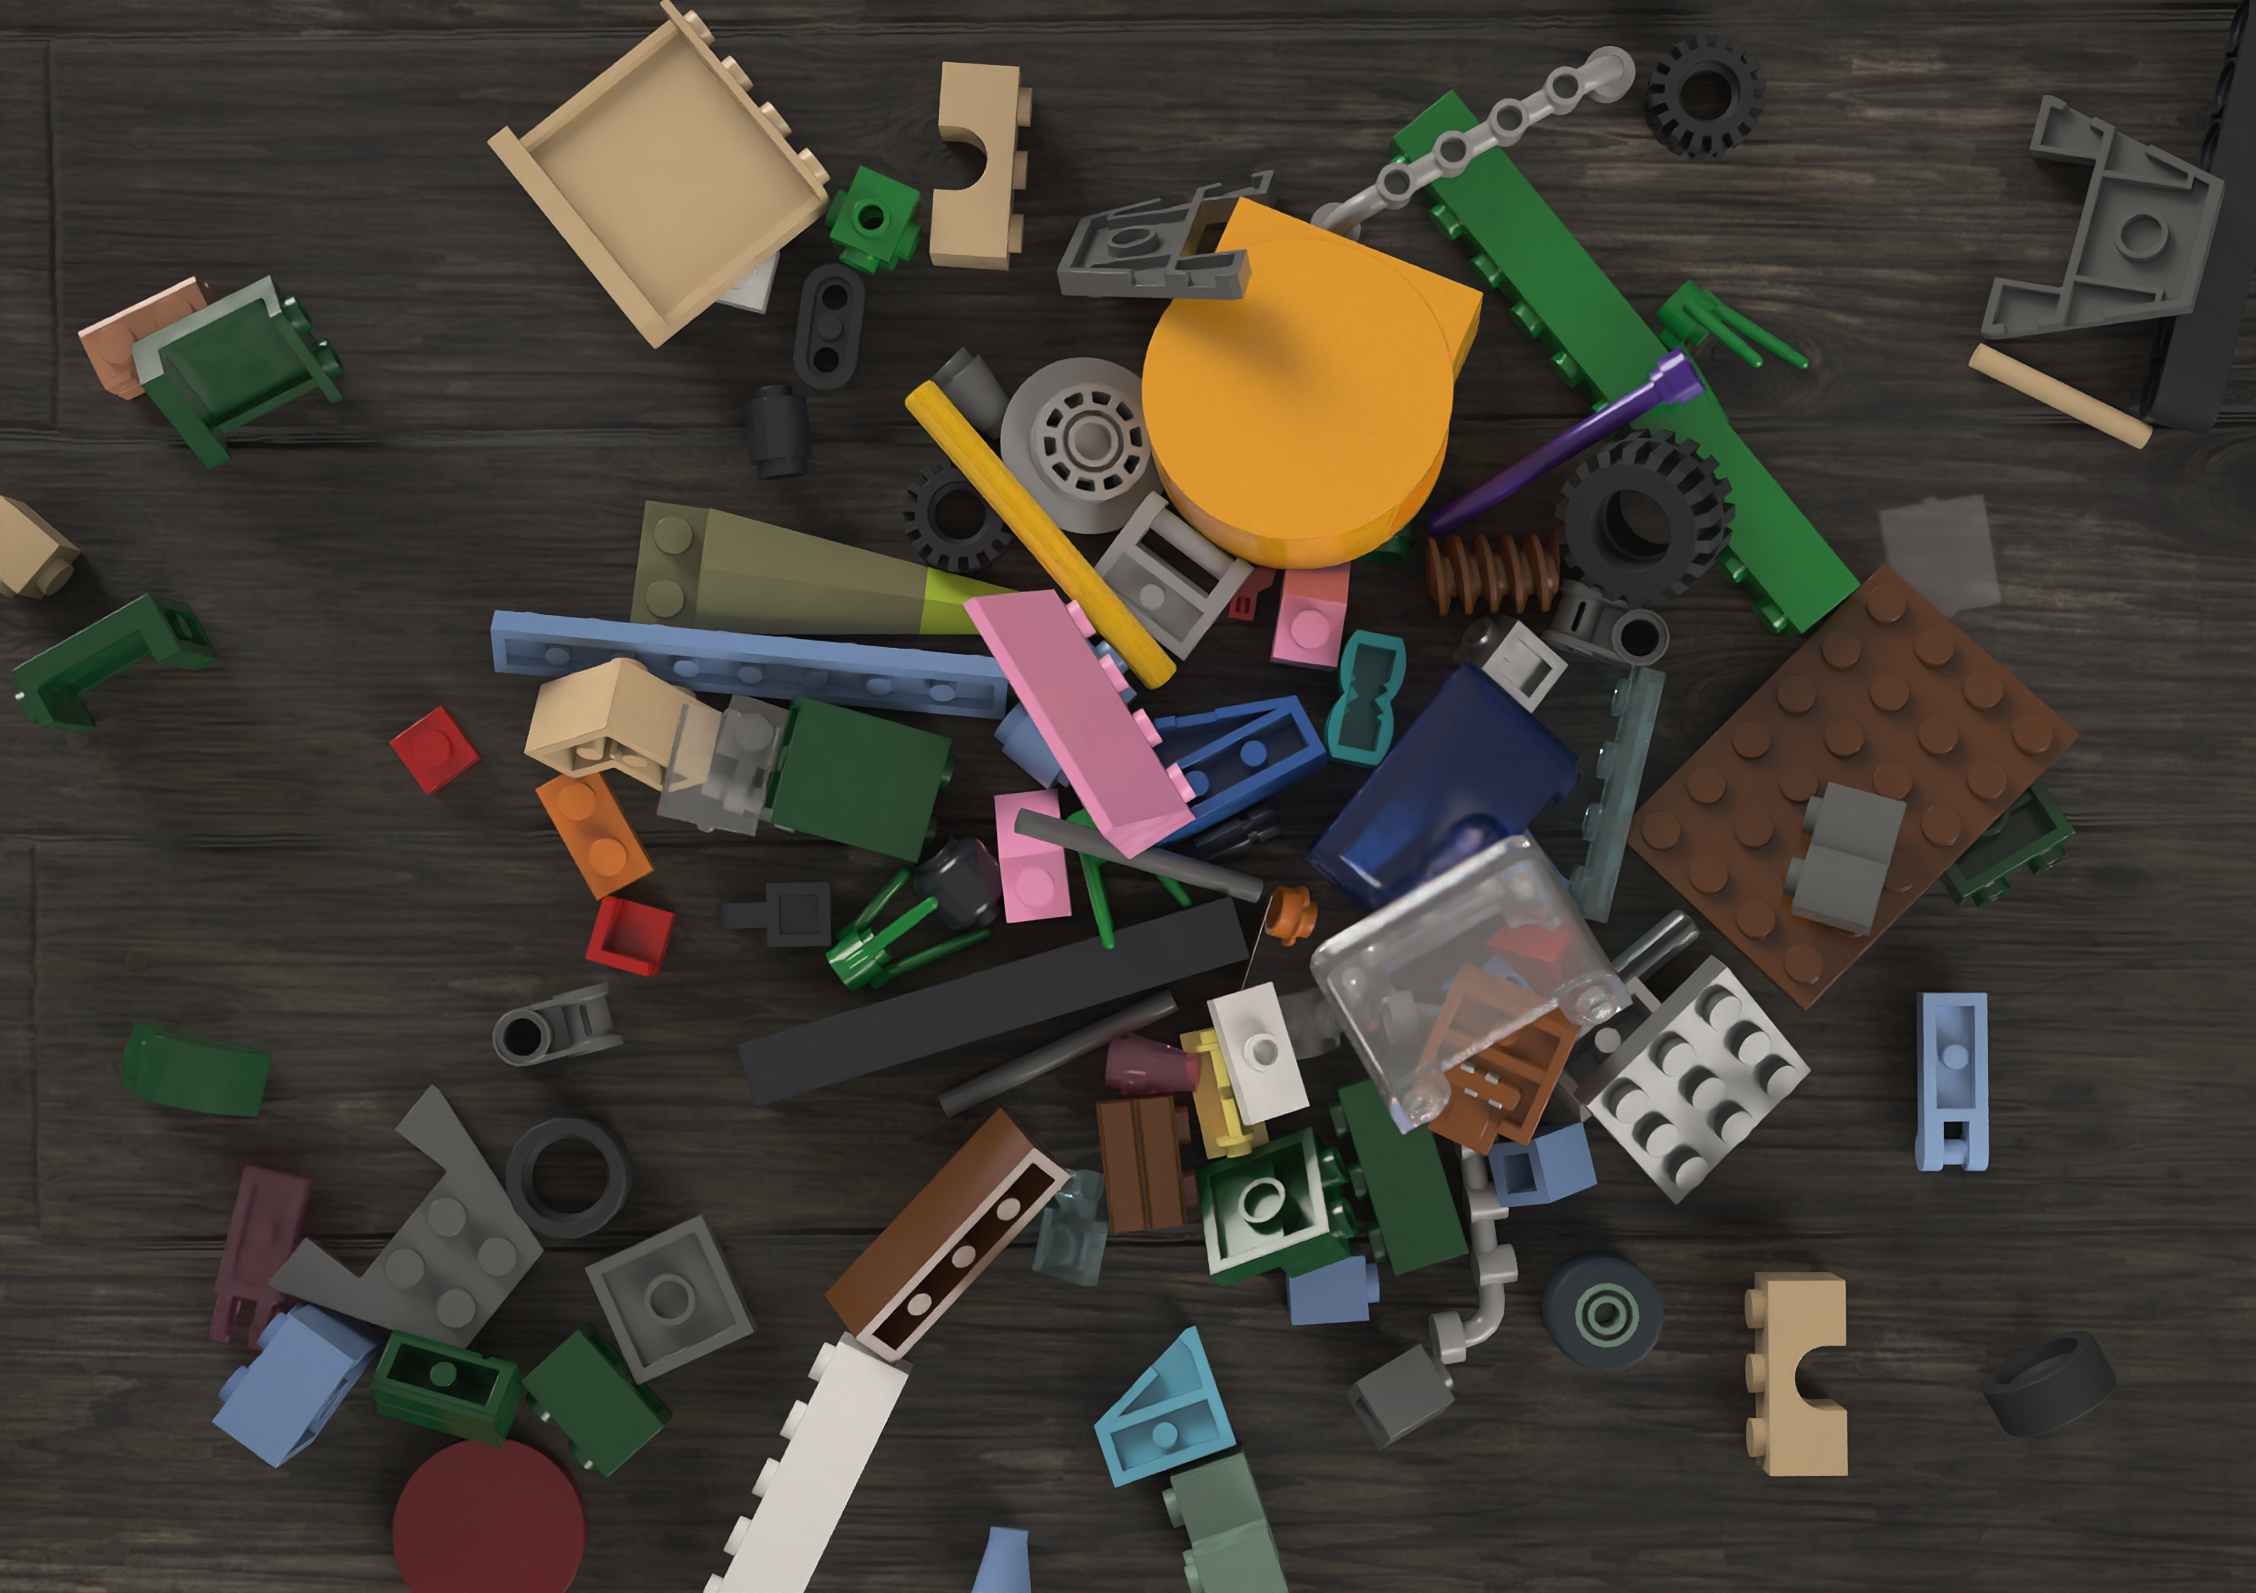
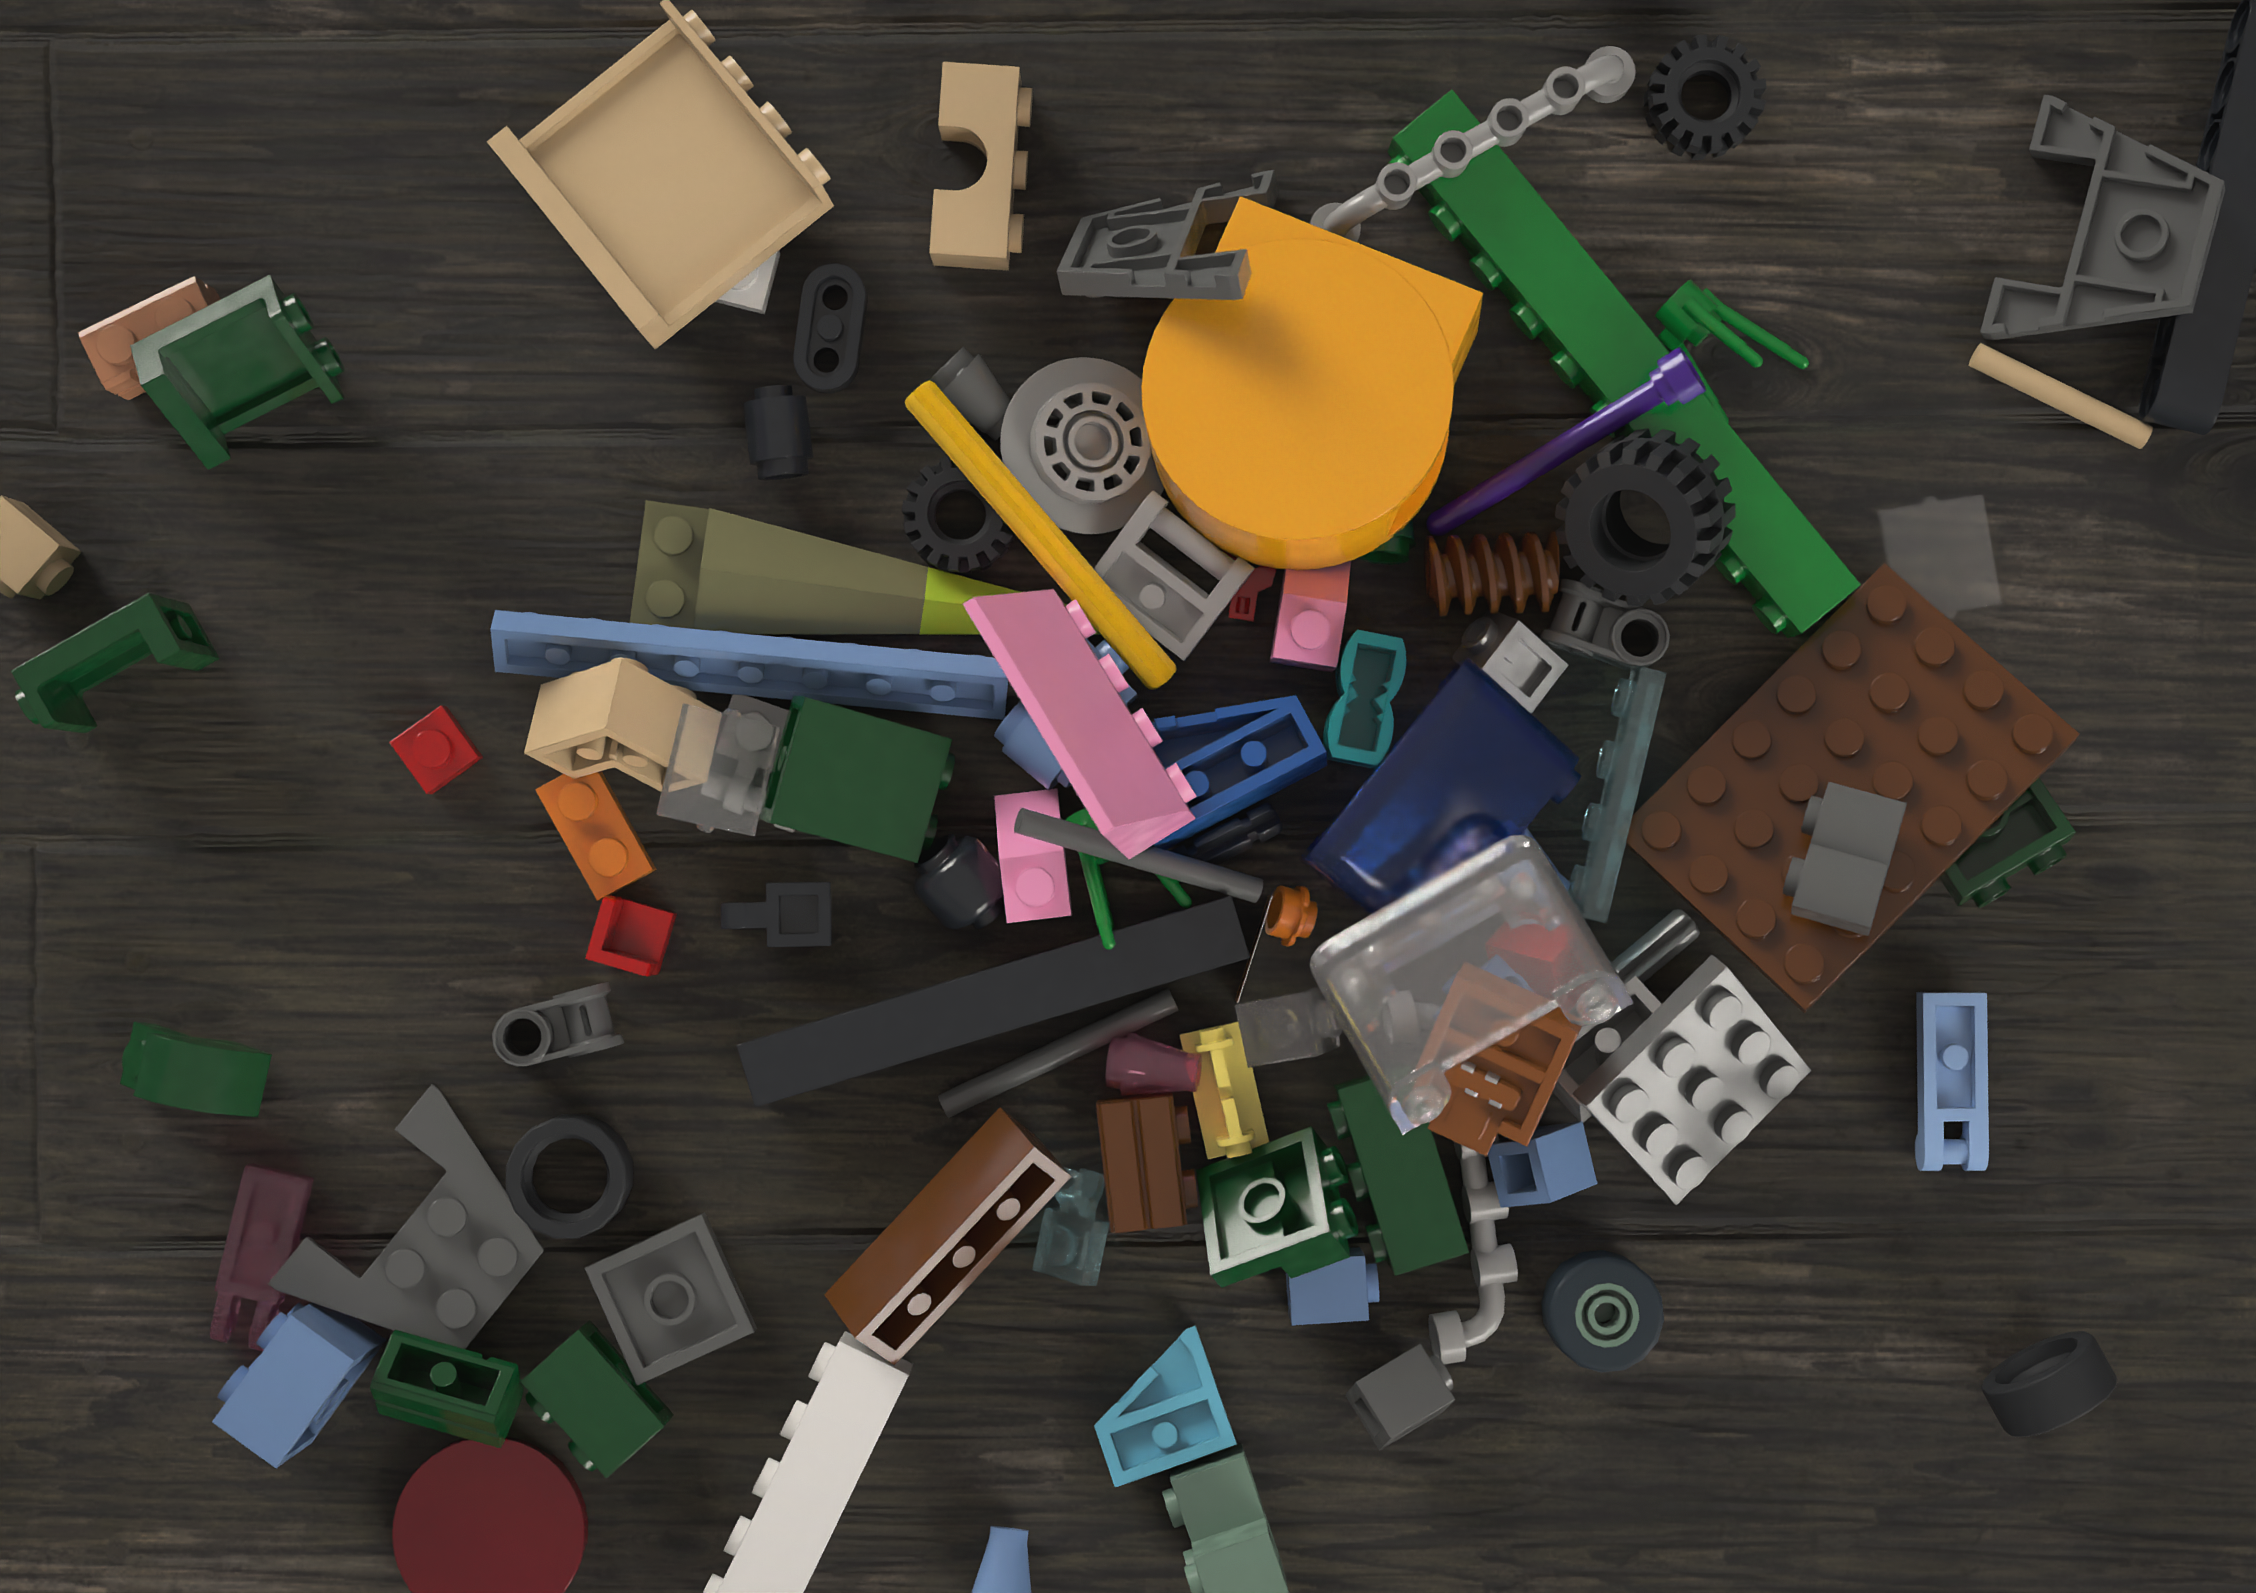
green brick [825,165,923,275] -> none
green plant [826,867,991,993] -> none
white plate [1207,982,1310,1126] -> none
tan arch [1745,1272,1848,1476] -> none

